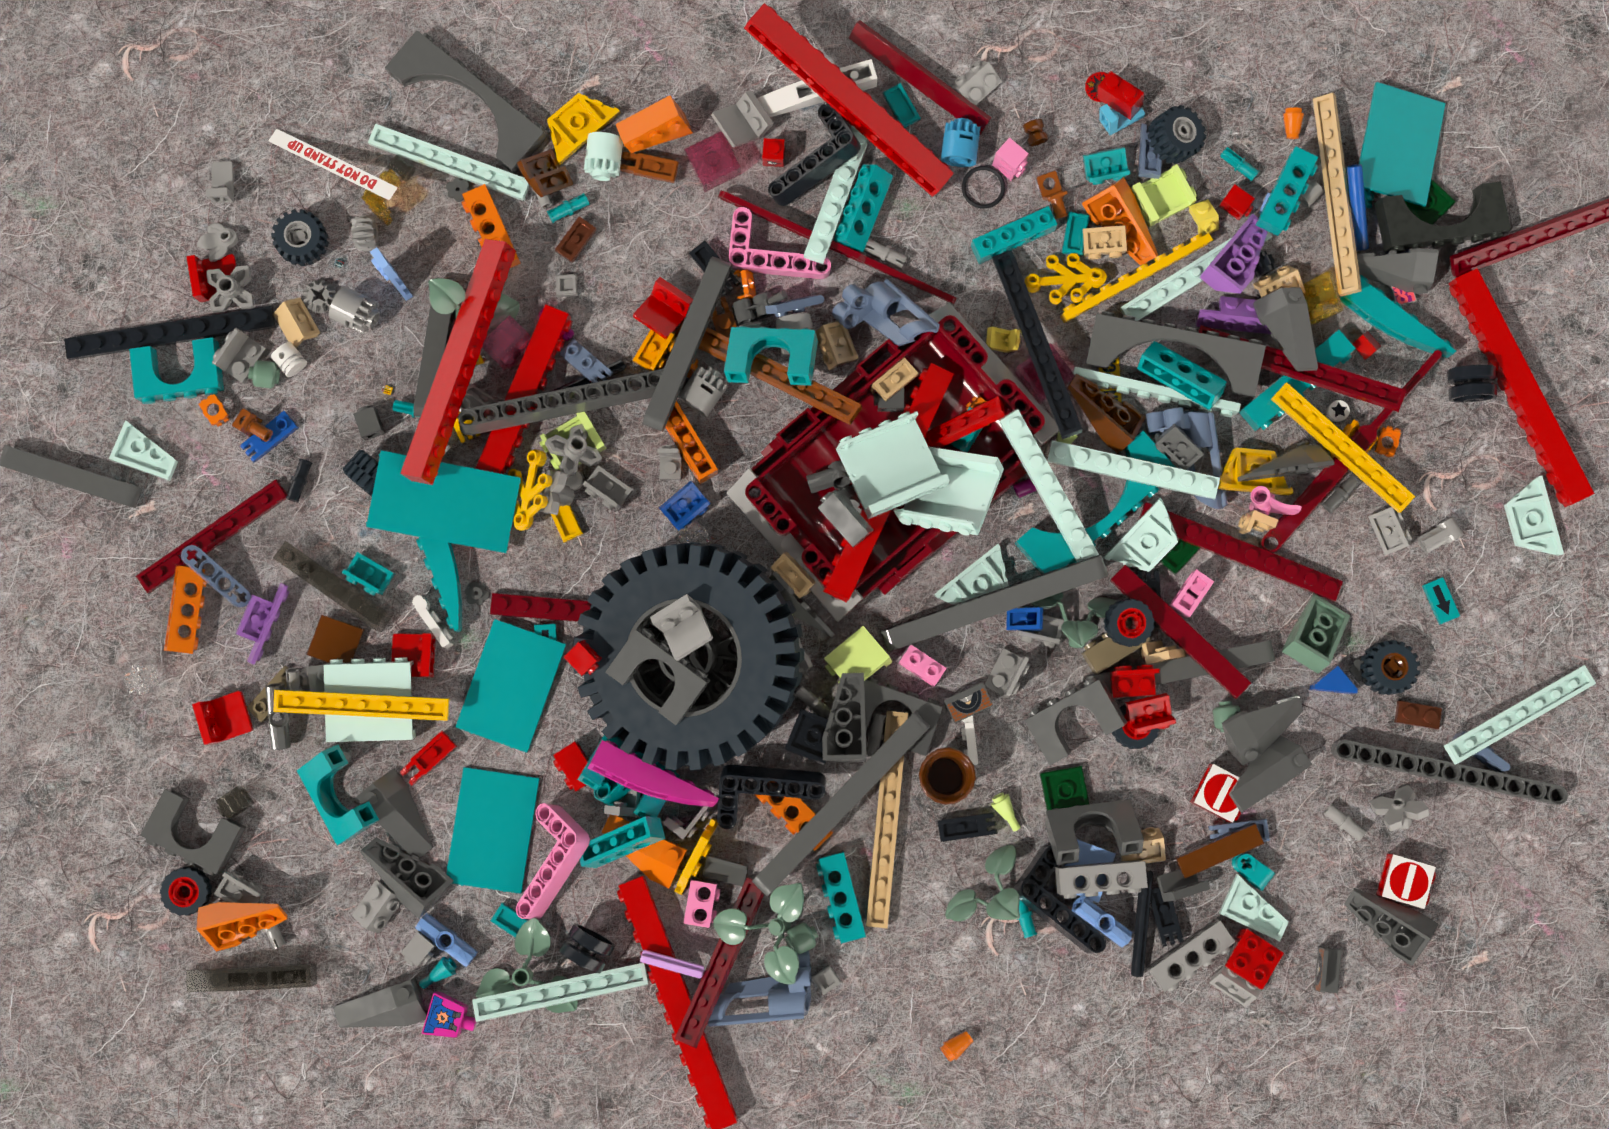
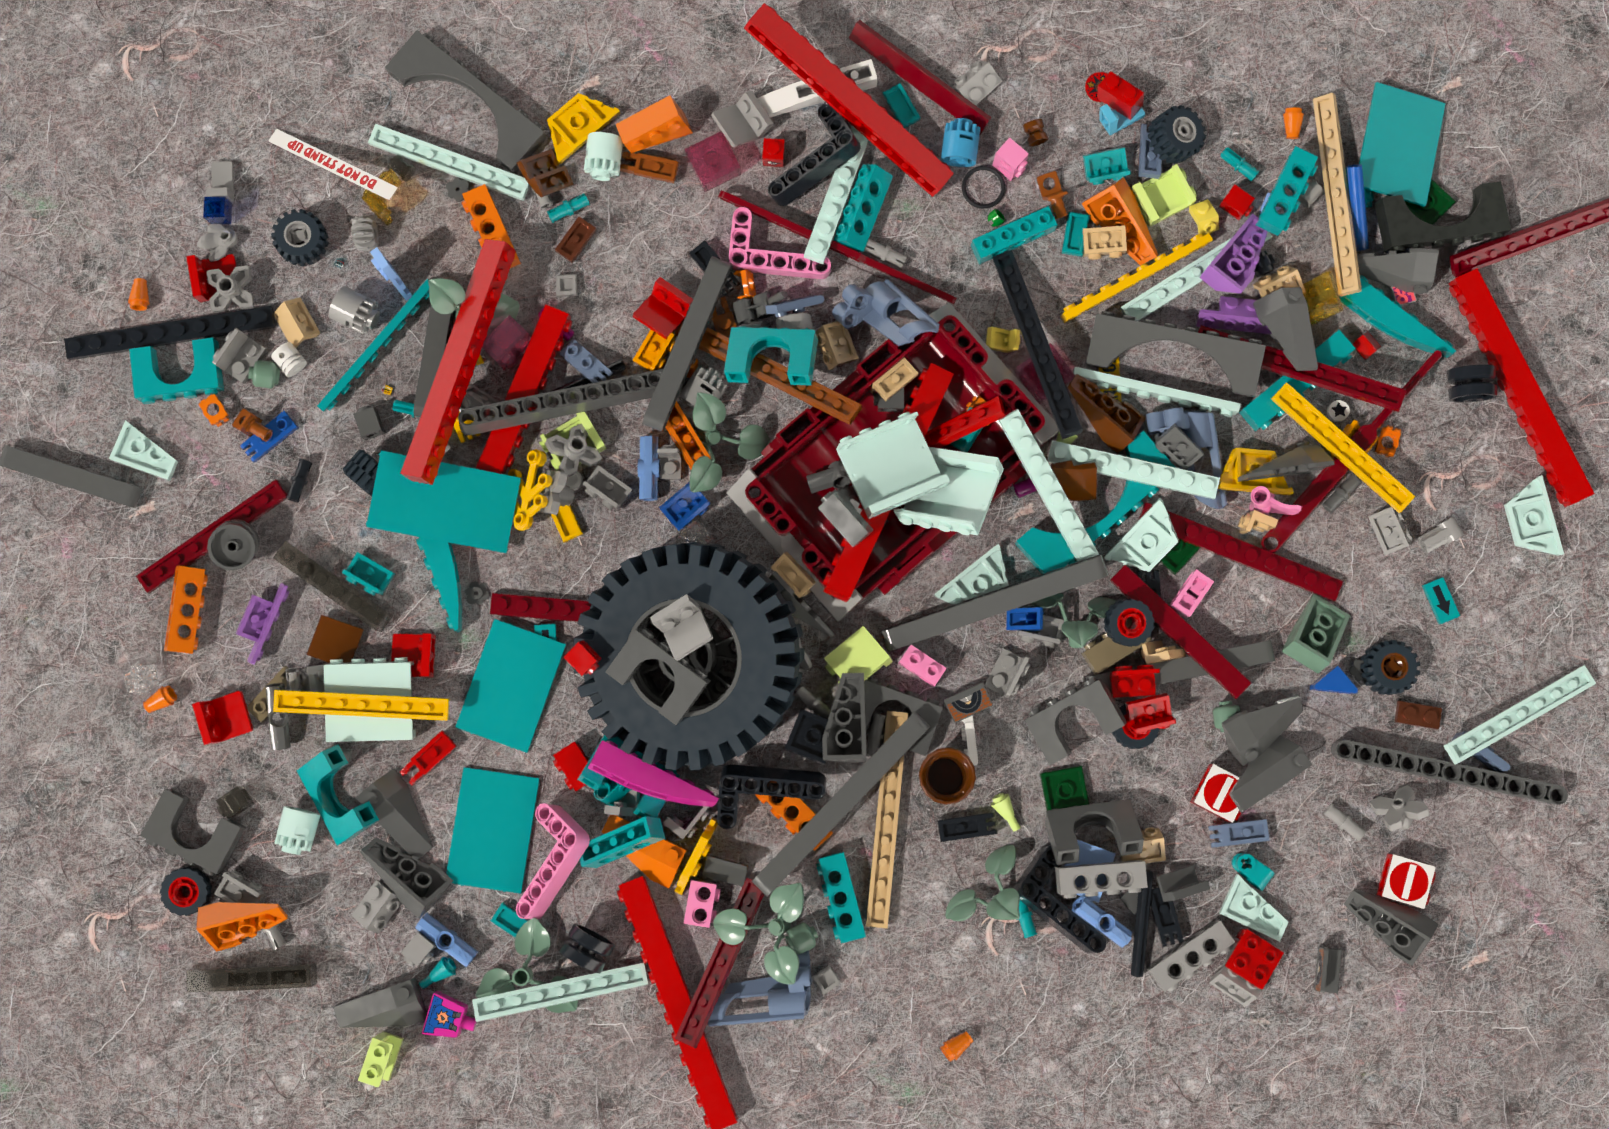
sand blue beam [181,545,251,608] -> none
light grey gear [303,279,336,313] -> none
white hinge [412,595,454,649] -> none
lavender axle [640,950,704,978] -> none
yellow plant [1025,253,1107,304] -> none
teal brick [1137,341,1227,410] -> none
reddish brown tile [1175,823,1264,878] -> none
none -> orange cone [128,278,150,311]
none -> orange cone [143,685,177,713]
none -> clear blue brick [203,197,232,224]
none -> dark grey wheel [207,519,260,571]
none -> light aqua gear [274,806,320,855]
none -> teal plate [317,279,429,412]
none -> yellowish green panel [358,1031,404,1087]
none -> medium blue piece [638,436,660,501]
none -> sand green plant [689,392,770,493]
none -> green hinge [987,208,1006,227]
none -> reddish brown slope [1051,460,1097,501]
none -> dark grey tile [1119,890,1138,915]

